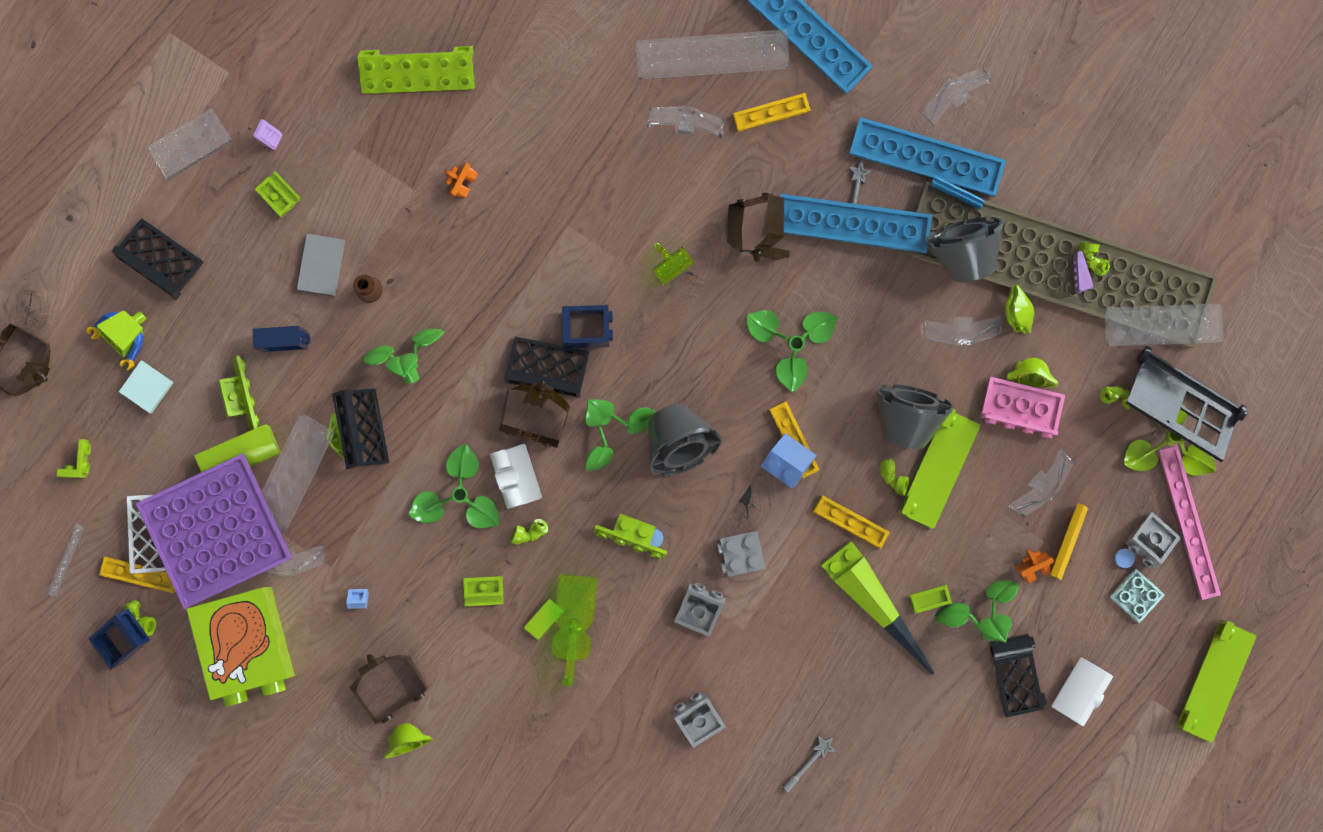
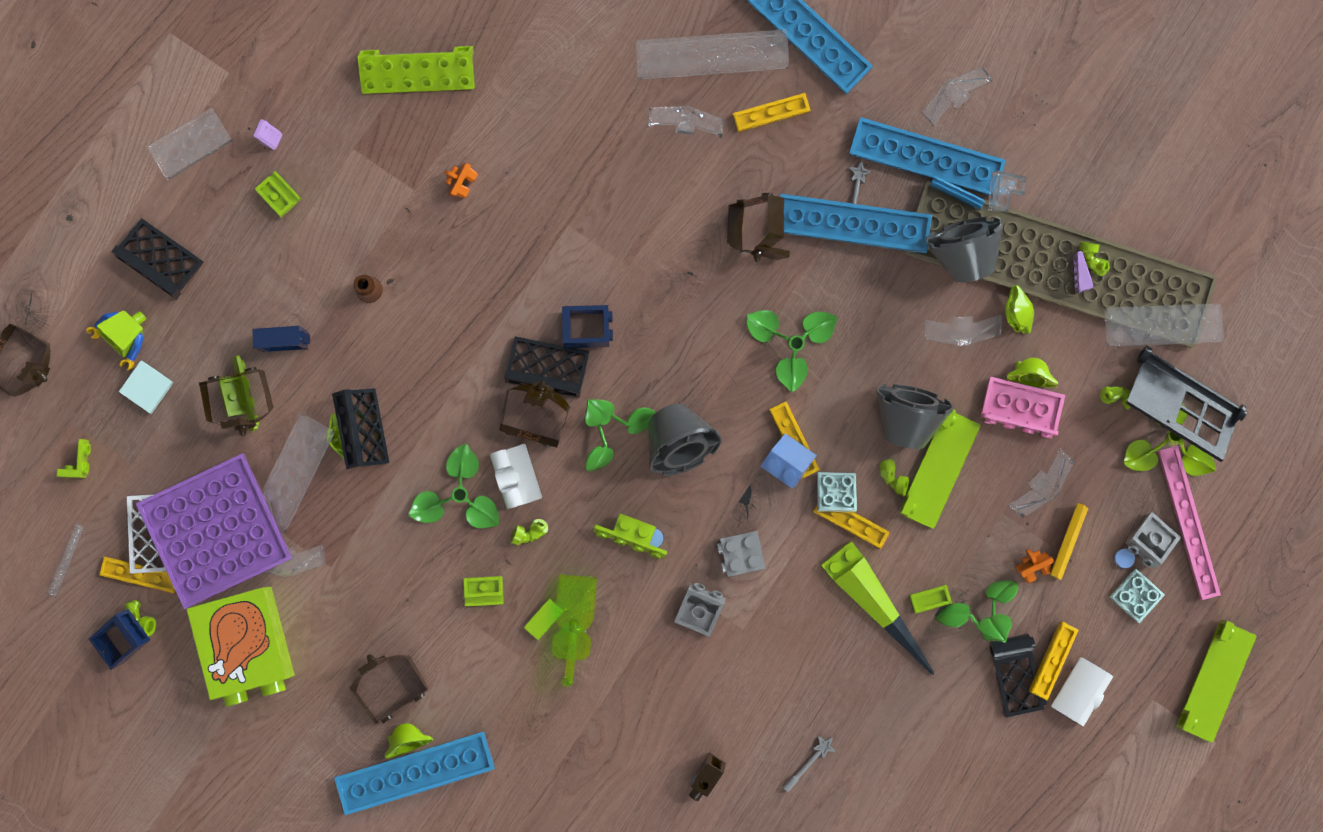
lime brick [194,424,281,472] -> none
light grey tile [297,234,345,296] -> none
light blue plate [346,589,369,609] -> none
bright green plant [362,328,445,384] -> none
clear neon green plate [652,243,694,285] -> none
light grey plate [671,692,726,748] -> none
none -> dark brown piece [199,367,274,436]
none -> dark azure plate [334,731,495,815]
none -> dark brown torso [689,753,726,801]
none -> light aqua tile [817,472,857,512]
none -> clear brick [988,171,1026,212]
none -> yellow tile [1029,621,1079,700]

